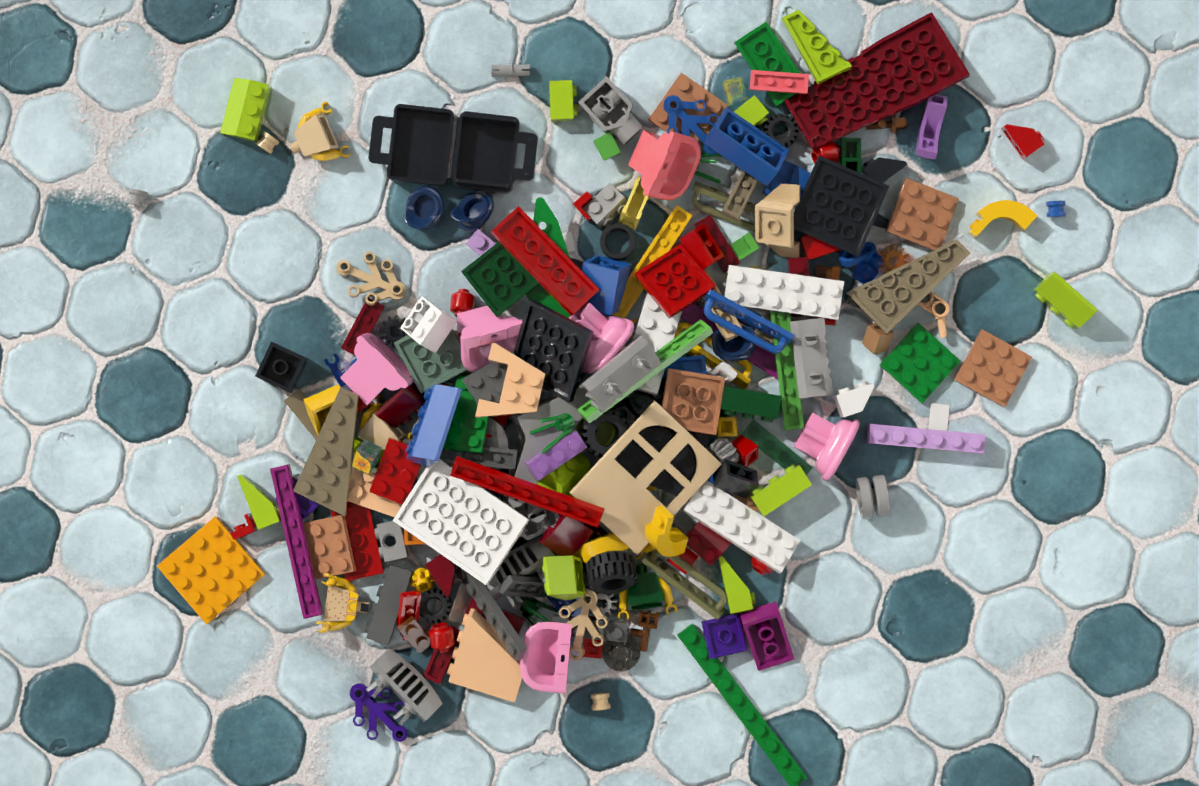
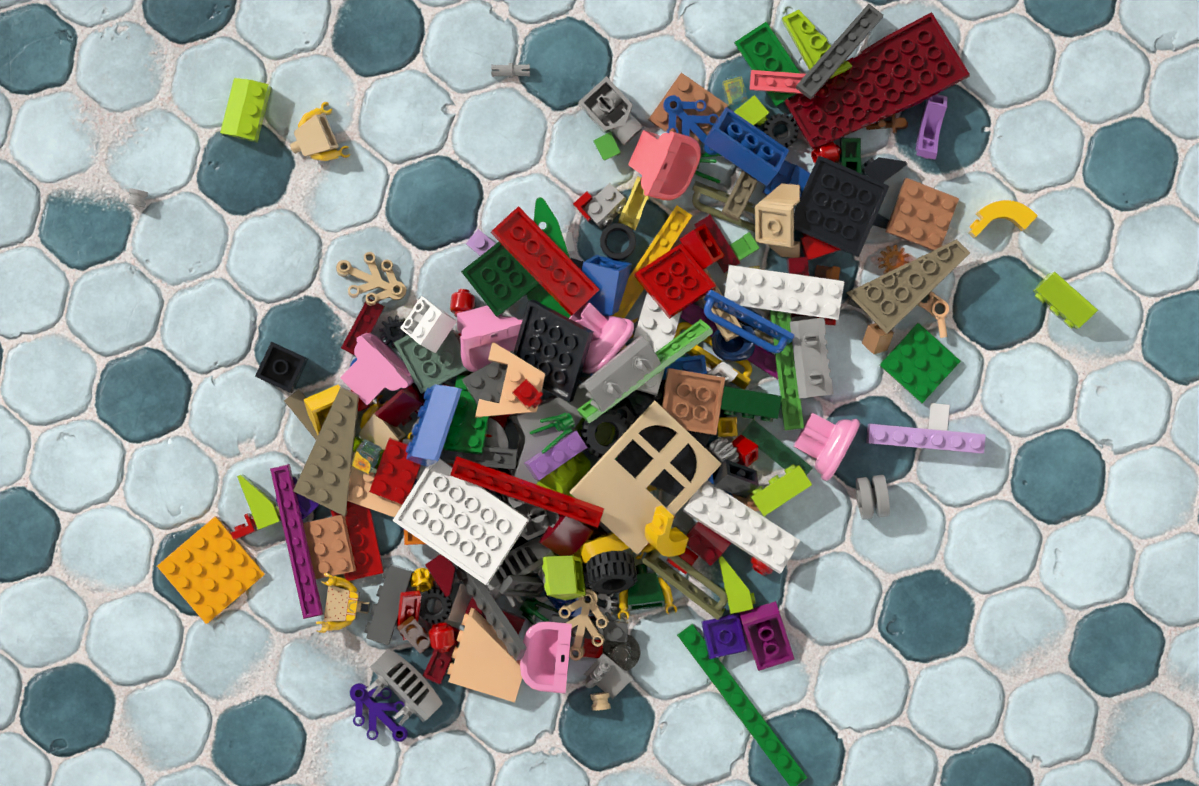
tan wheel [255,131,279,154] -> none
clear blue plate [324,354,347,387] -> none
black piece [368,104,538,194] -> none
light grey brick [374,521,409,562] -> none
dark blue piece [404,186,444,230] -> none
dark blue piece [451,191,494,232] -> none
lime brick [549,80,577,122] -> none
reddish brown arm [630,610,659,652] -> none
white slope [833,381,875,417] -> none
blue plate [839,242,877,267] -> none
clear blue plate [852,253,883,284] -> none
nougat plate [954,329,1032,407] -> none
red slope [1001,124,1045,159] -> none
blue wheel [1046,201,1066,218] -> none
none -> red bracket [512,379,543,410]
none -> light grey hinge [584,653,633,698]
none -> dark grey plate [796,4,884,100]

